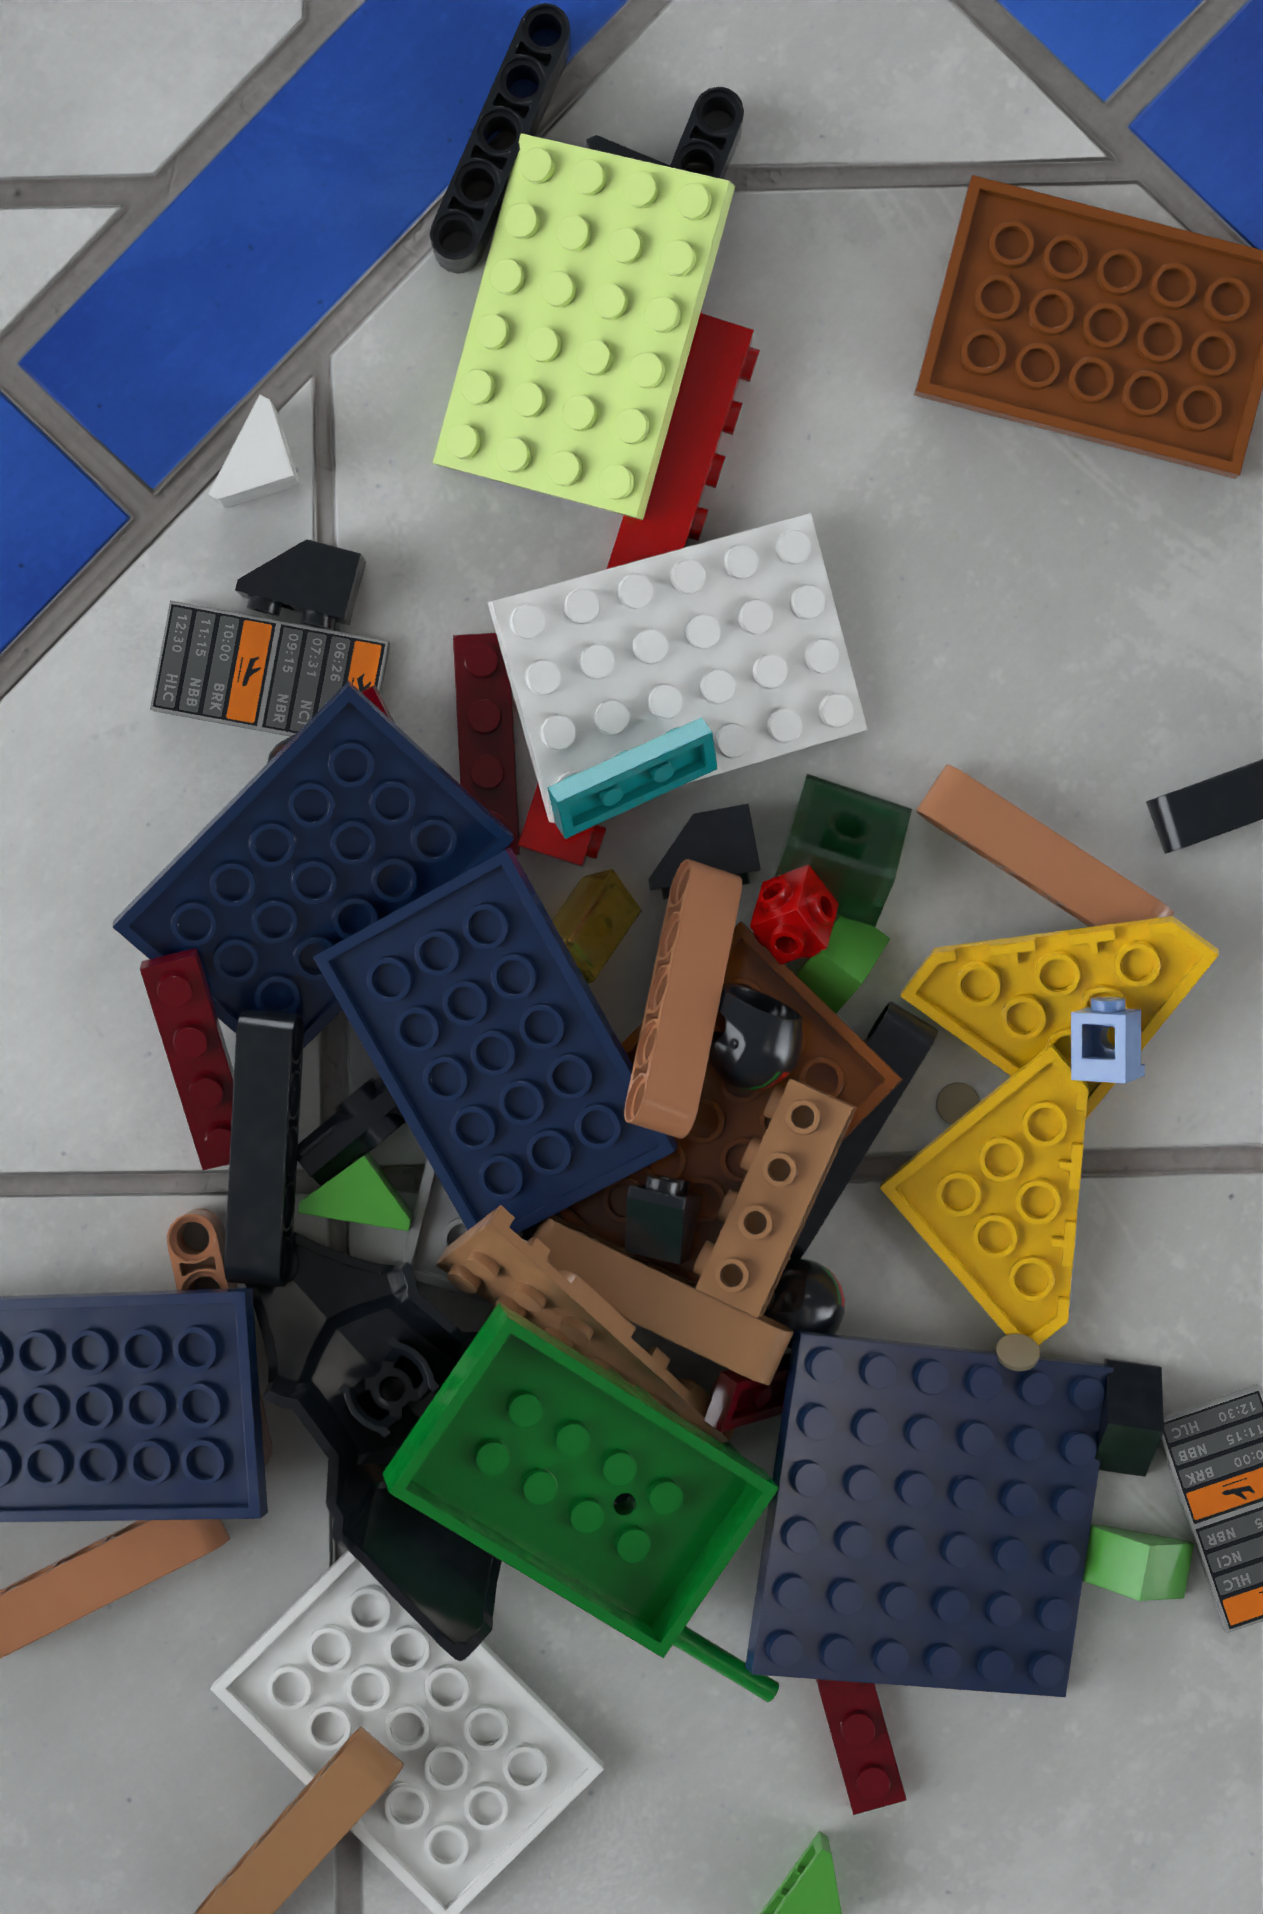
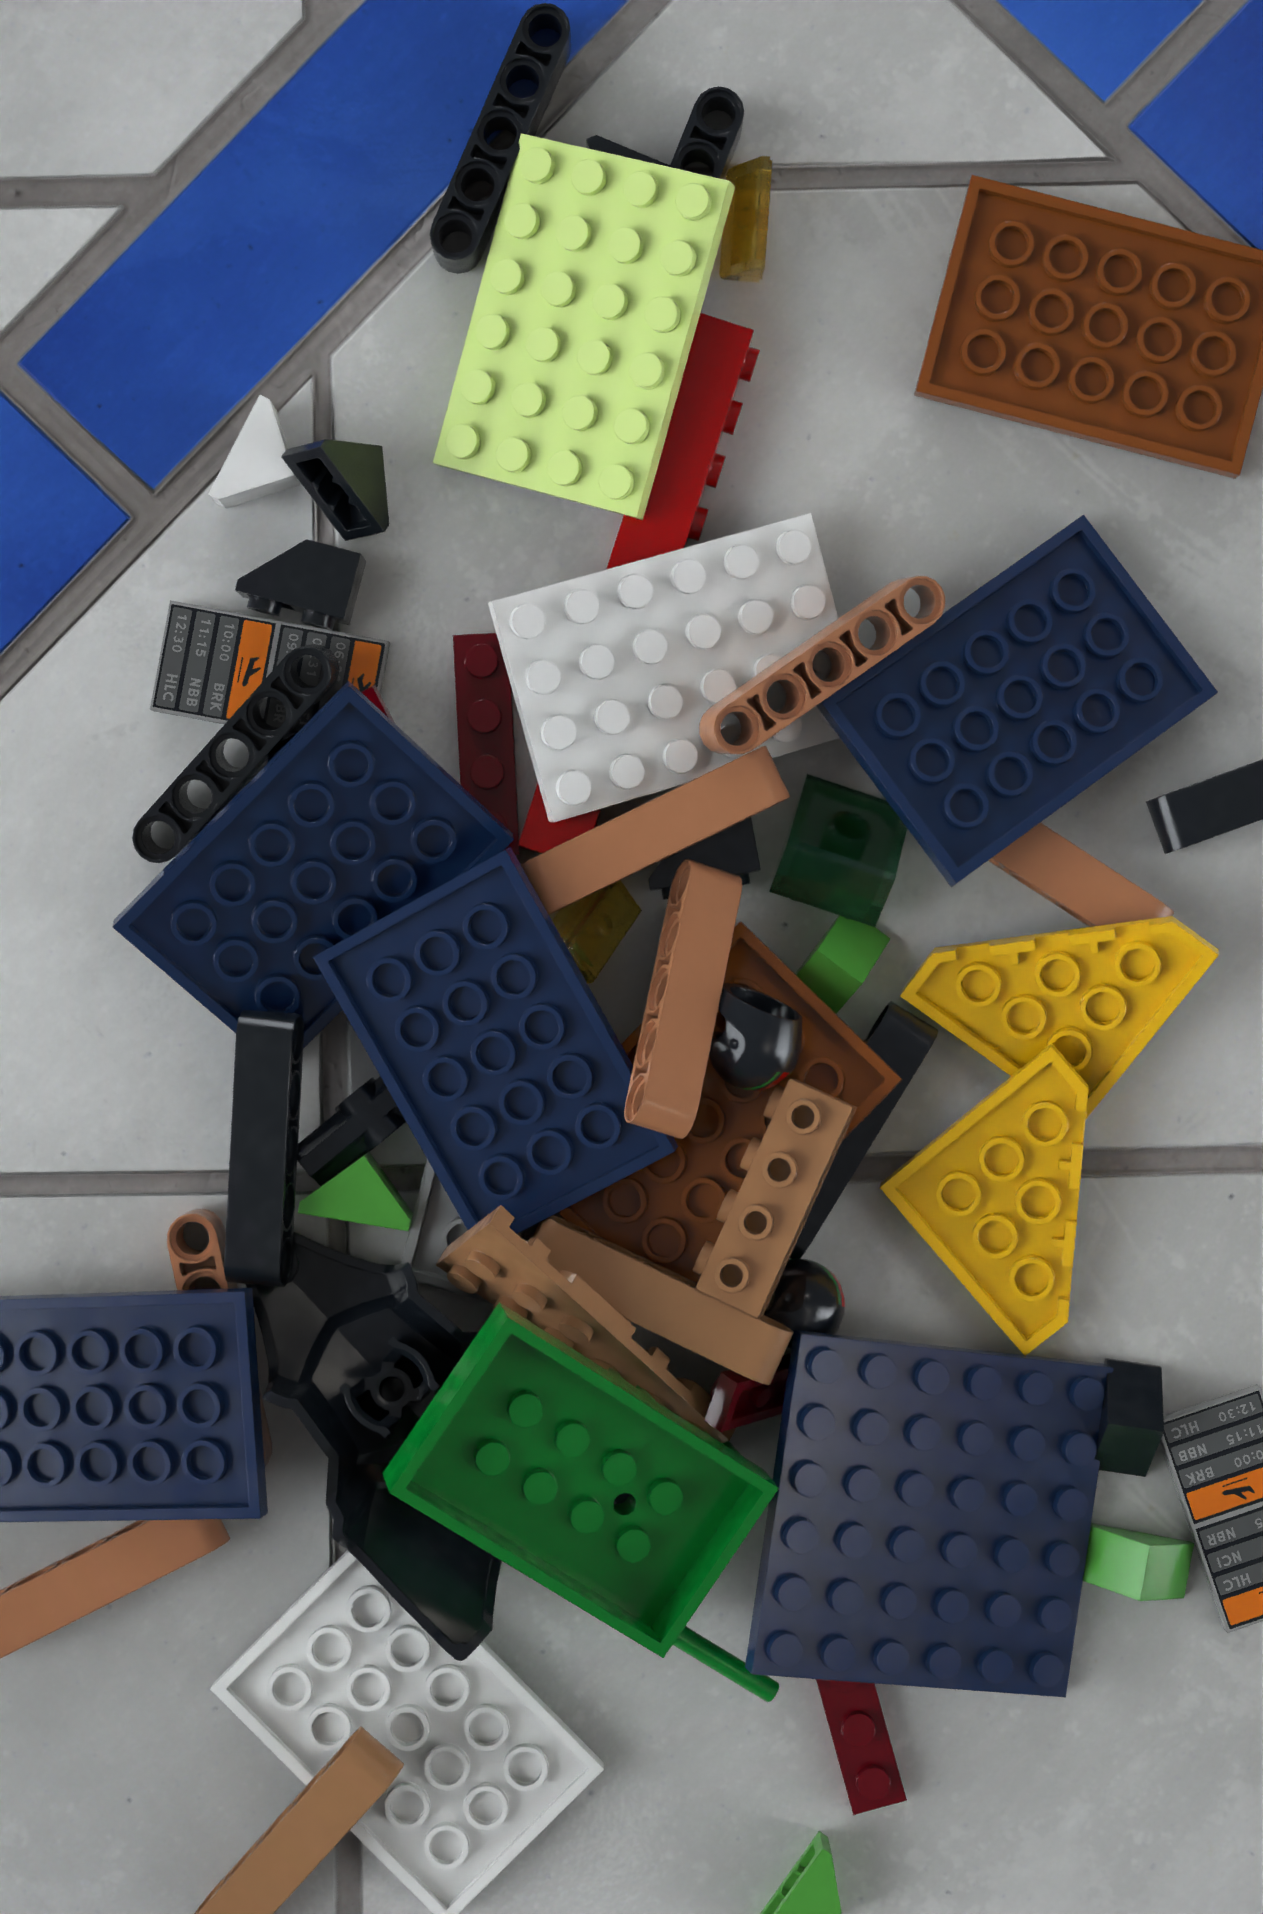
dark red plate [140,948,234,1171] -> none
teal plate [547,717,718,839] -> none
black slope [625,1175,703,1264] -> none
red brick [750,864,839,965] -> none
dark tan piece [936,1082,980,1124] -> none
dark tan piece [996,1334,1040,1371] -> none
medium blue brick [1071,997,1145,1083] -> none
none -> black beam [132,644,339,863]
none -> black slope [281,439,389,541]
none -> nougat beam [520,746,791,915]
none -> nougat beam [699,576,945,754]
none -> clear yellow slope [719,156,773,282]
none -> dark blue plate [817,515,1218,888]

